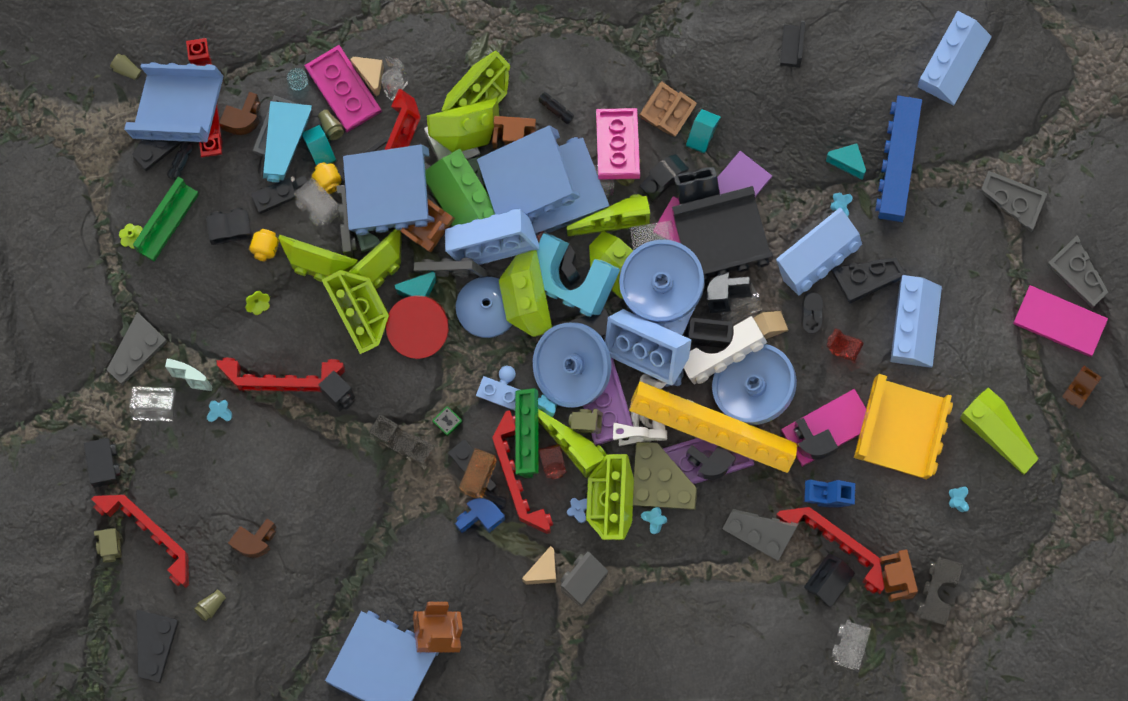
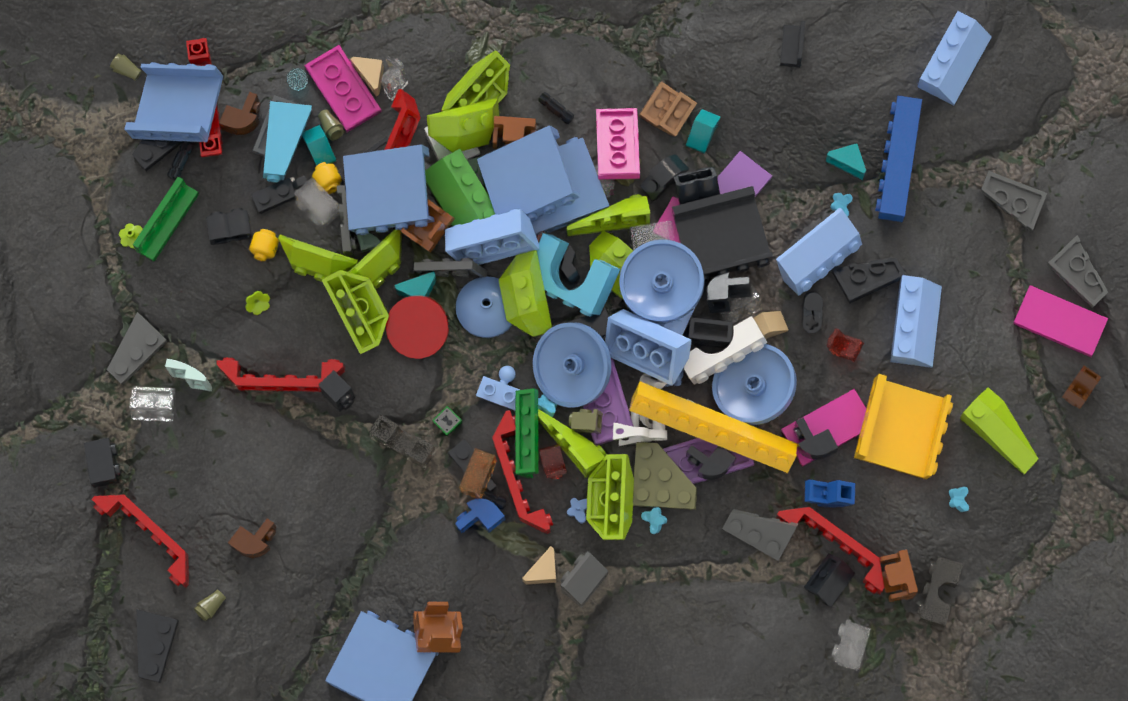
olive brick [94,528,122,562] -> none
medium azure piece [207,400,232,422] -> none

